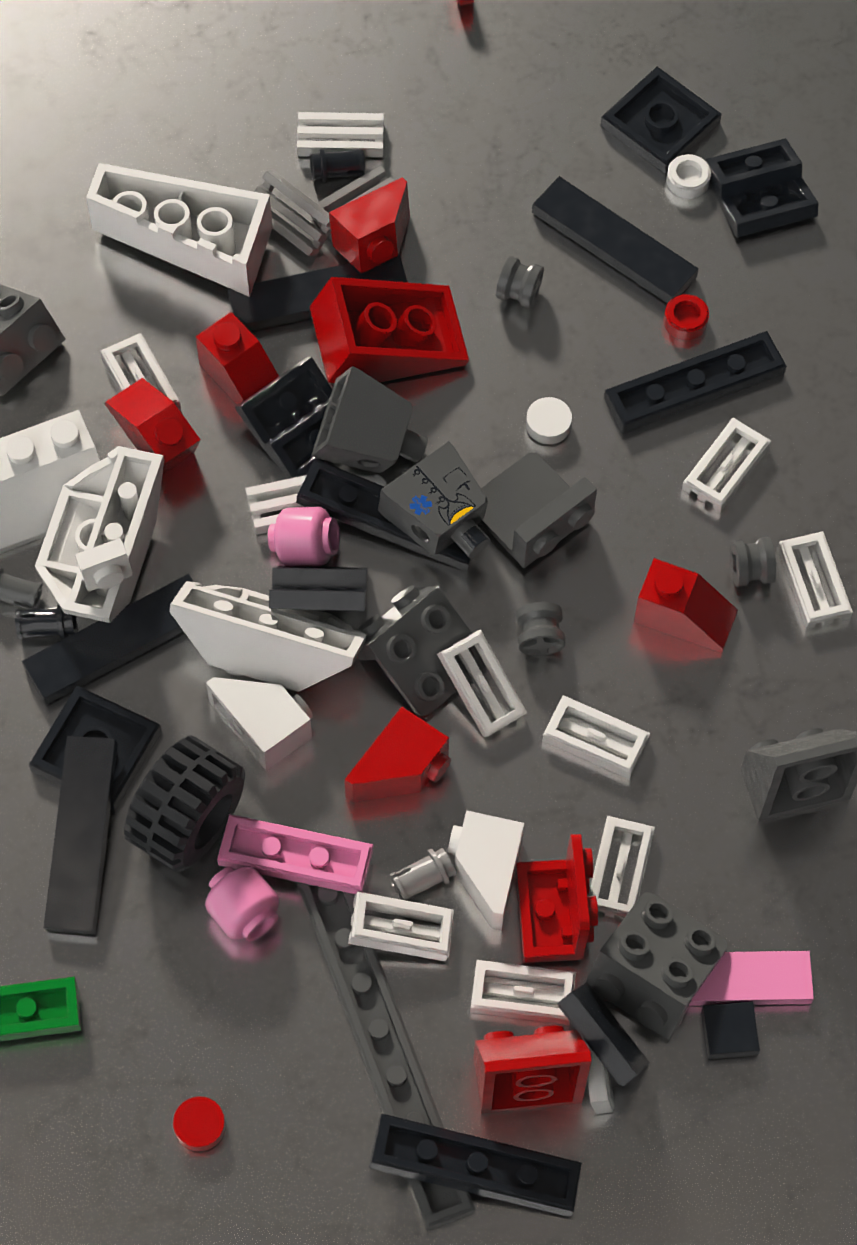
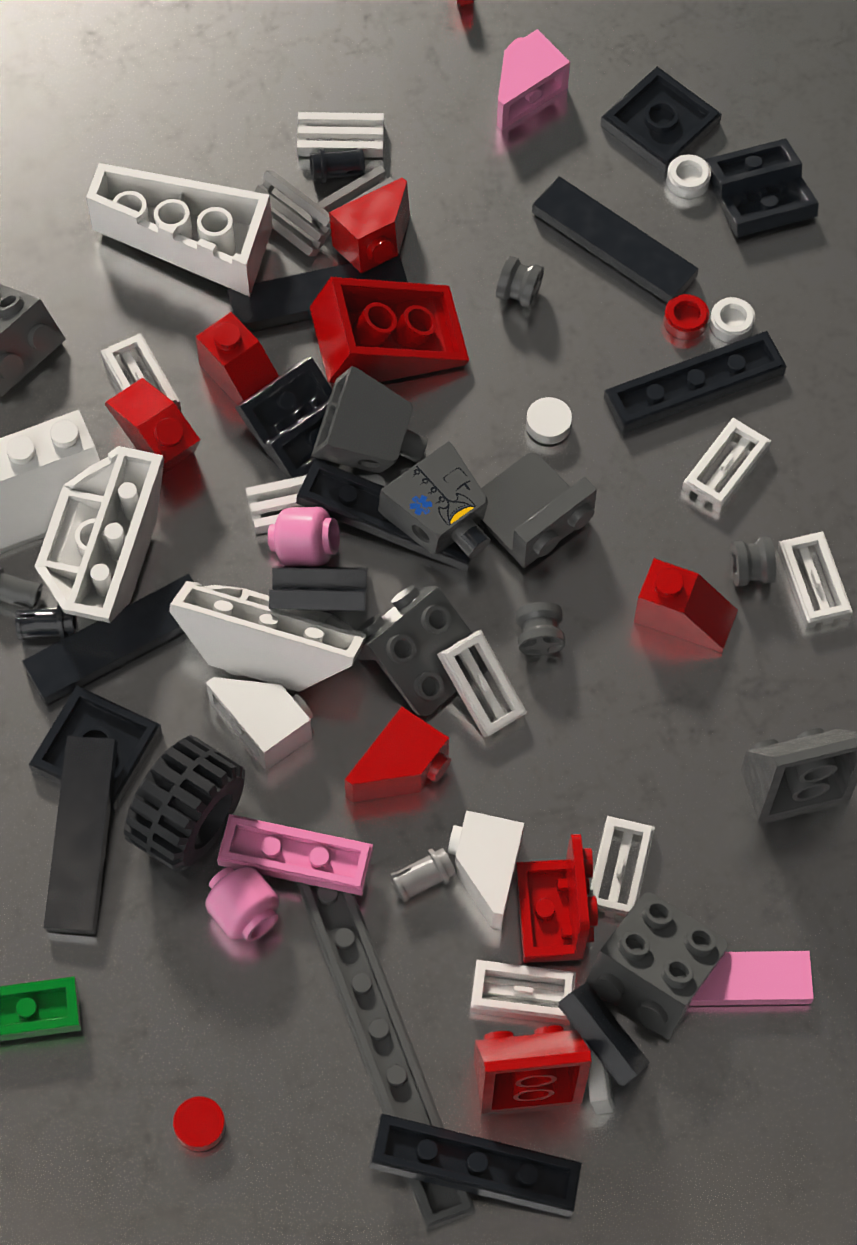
white plate [75,538,133,592] -> none
white tile [348,891,454,961] -> none
white tile [542,695,650,780] -> none
black tile [701,1002,760,1059] -> none
none -> bright pink slope [497,29,570,130]
none -> white tile [709,297,755,343]

